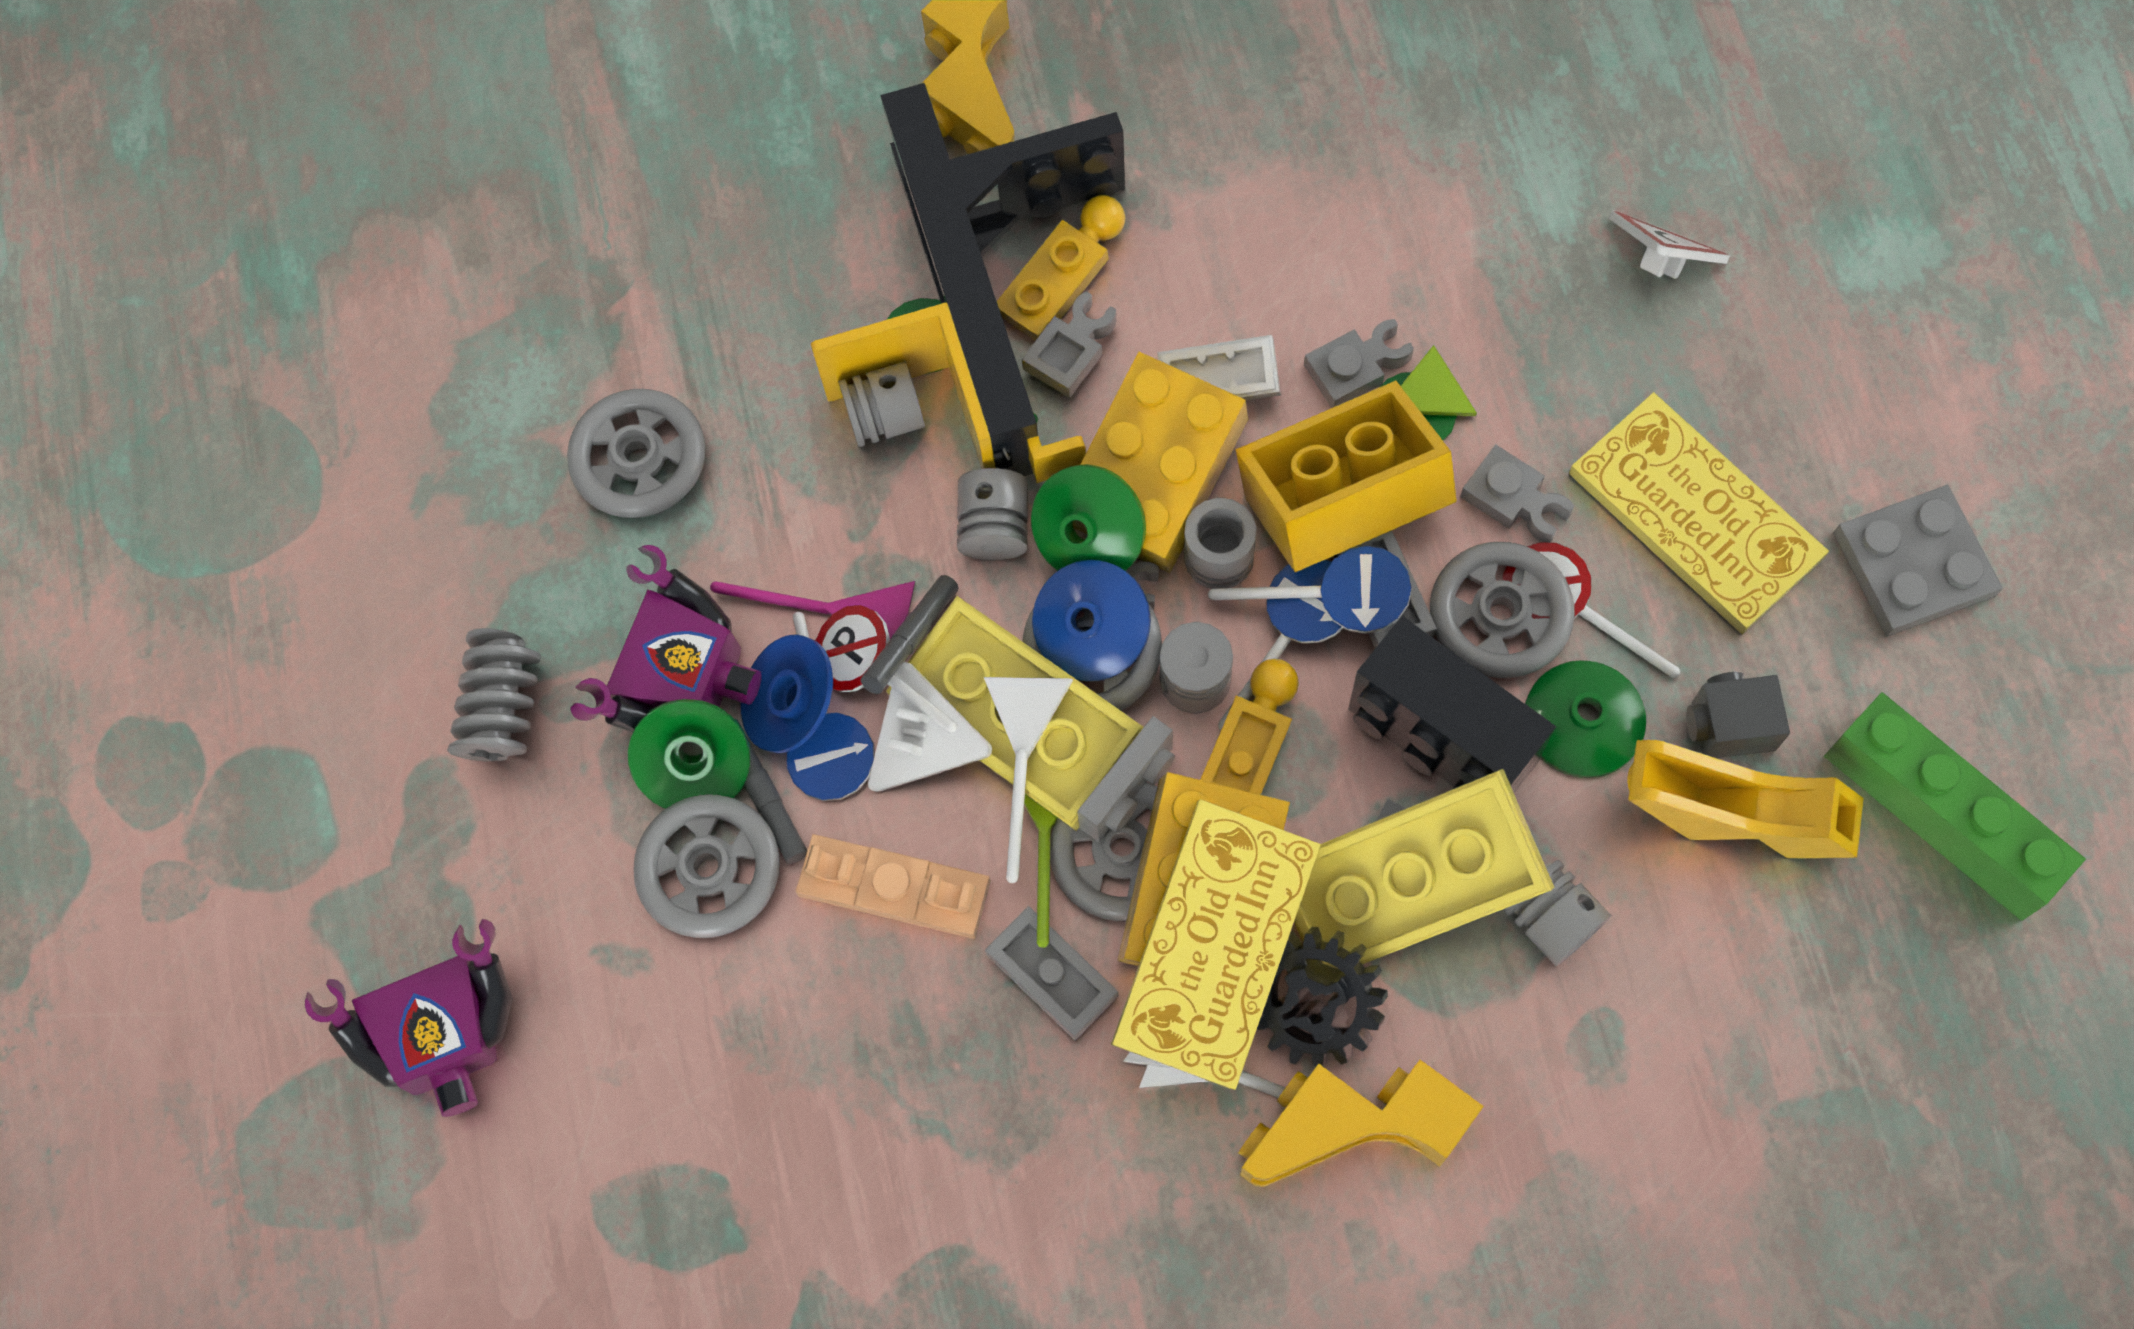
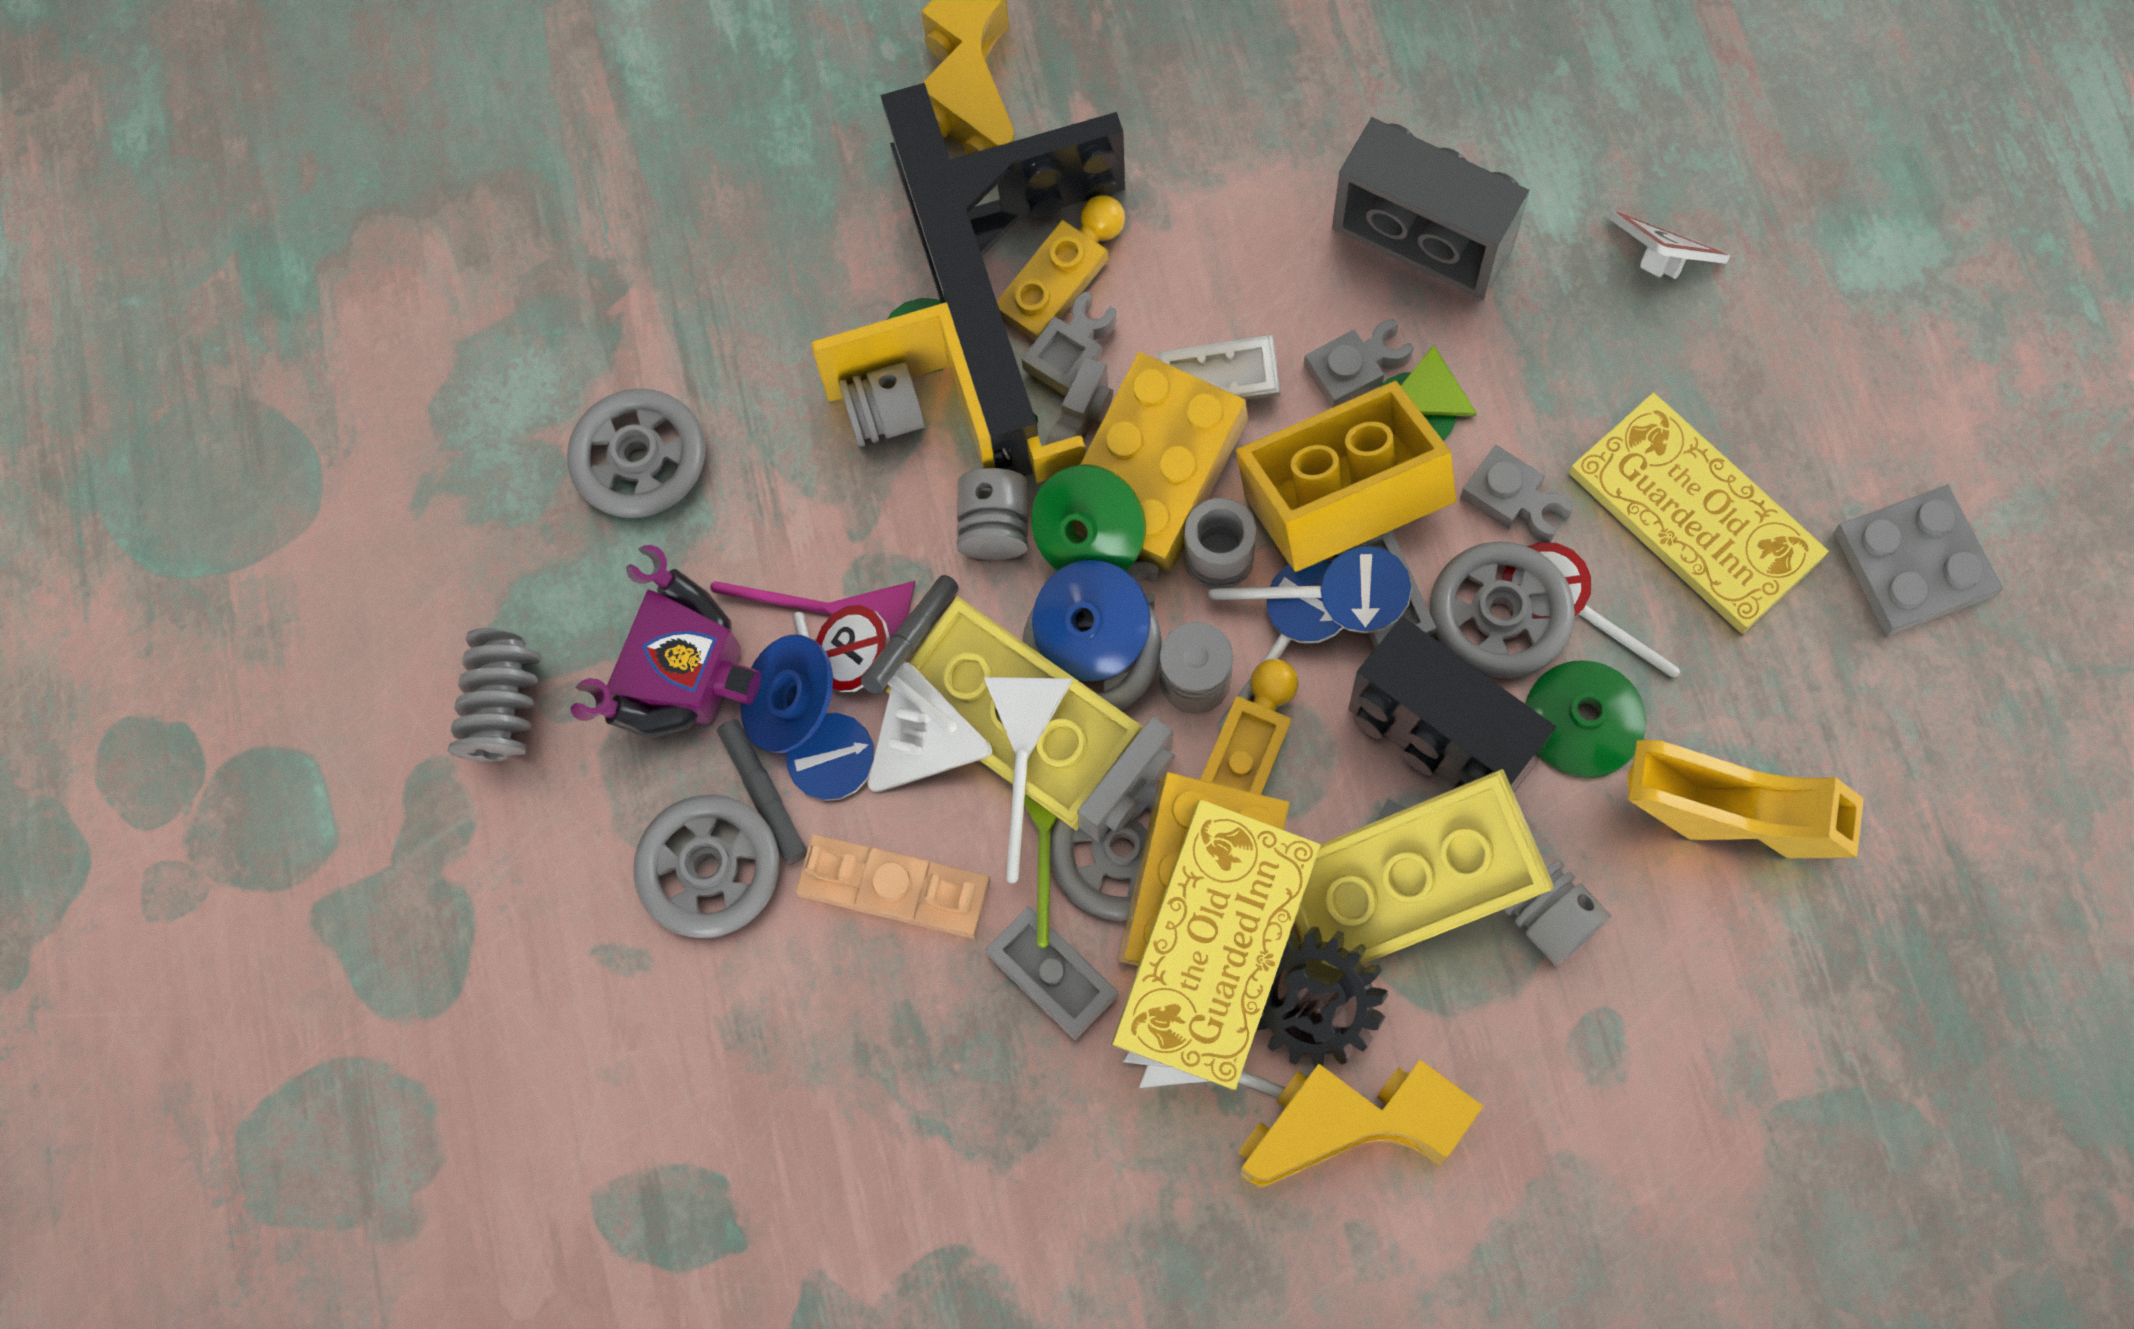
torso [305,919,513,1117] -> none
green dish [628,699,751,809] -> none
dark grey brick [1686,672,1790,758] -> none
bright green brick [1824,692,2086,921] -> none
none -> light grey plate [1045,356,1113,445]
none -> dark grey brick [1332,117,1530,300]

